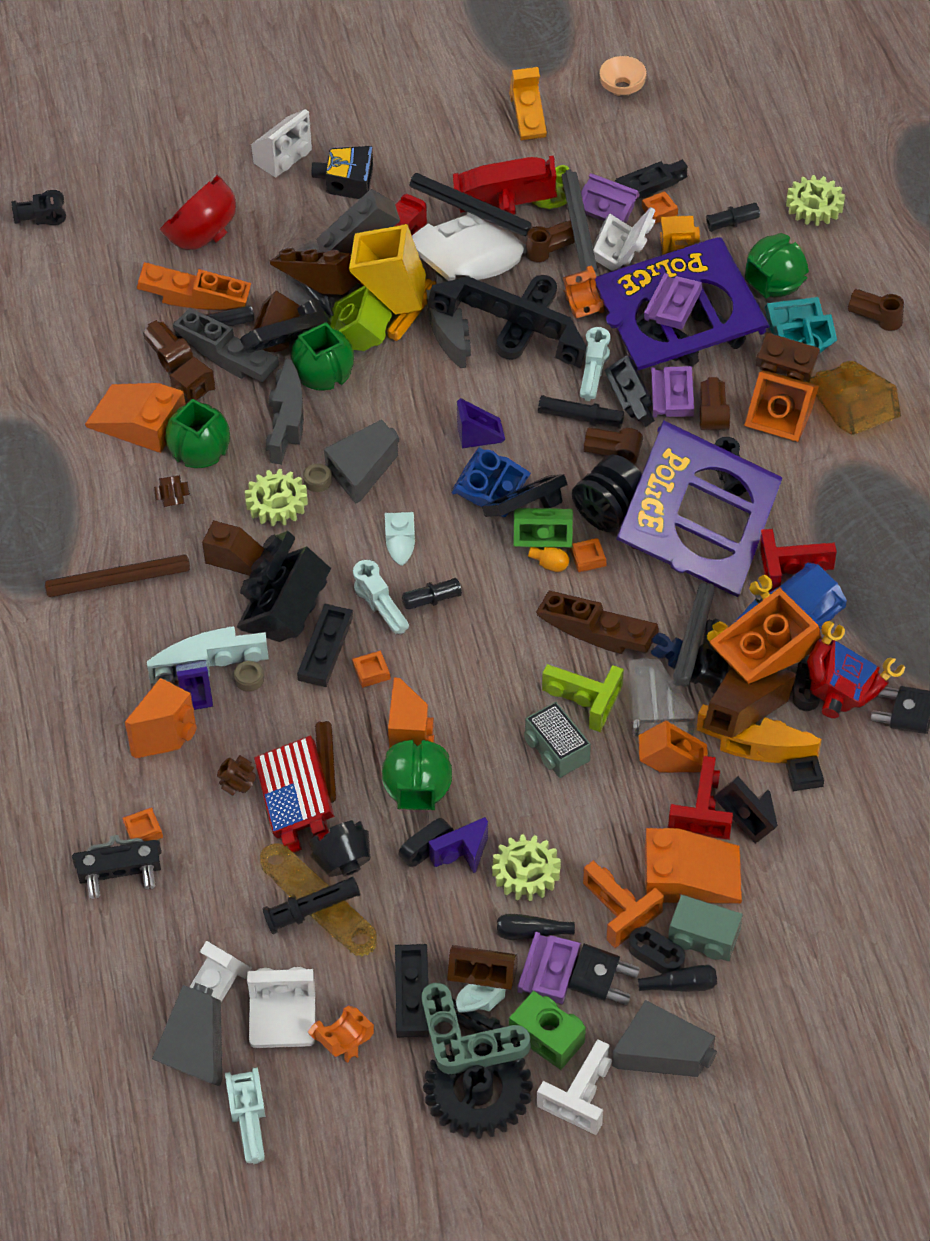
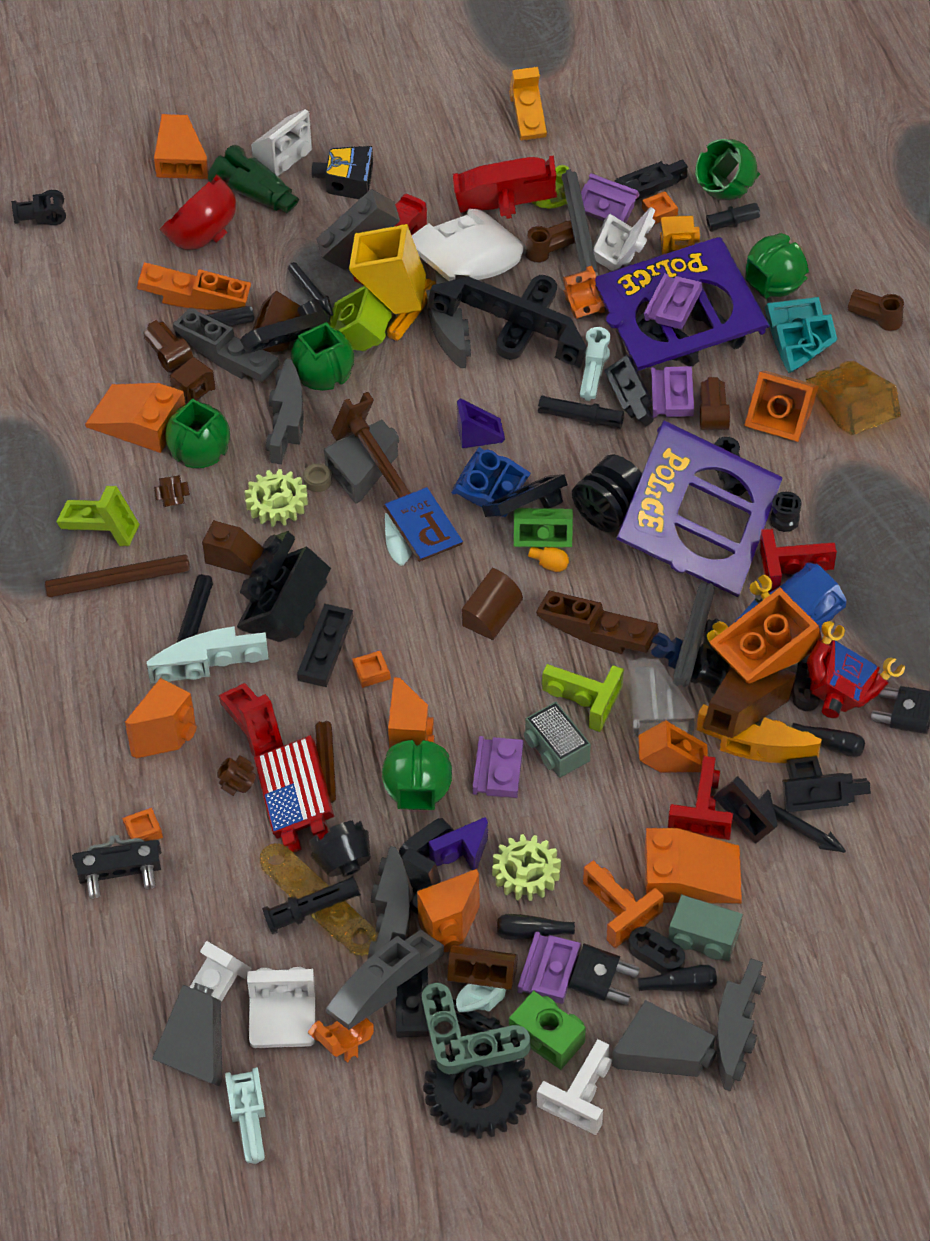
dark purple slope [176,660,213,710] -> none
dark tan tile [234,661,264,691] -> none
reddish brown slope [270,248,357,295] -> none
light aqua connector [353,560,409,635] -> none
black axle [402,578,462,609] -> none
black axle [409,173,532,237] -> none
orange tile [570,538,607,573] -> none
reddish brown piece [584,427,644,464] -> none
light nougat piece [600,56,646,96] -> none
reddish brown bracket [756,332,820,382] -> none
yellowish green gear [786,175,845,226] -> none
none -> lime bracket [56,486,140,546]
none -> orange slope [154,114,209,179]
none -> black axle [177,574,213,643]
none -> dark green piece [208,145,299,213]
none -> red bracket [218,683,283,757]
none -> dark grey slope [326,930,444,1030]
none -> piece [331,392,463,562]
none -> dark grey slope [368,846,410,959]
none -> black hinge [402,847,441,914]
none -> orange slope [417,869,480,952]
none -> reddish brown brick [462,567,523,640]
none -> medium lavender plate [473,736,523,798]
none -> green piece [695,139,760,200]
none -> dark grey slope [716,958,766,1091]
none -> black wheel [770,491,802,532]
none -> black piece [773,804,846,853]
none -> black hinge [782,773,871,812]
none -> black piece [792,723,865,757]

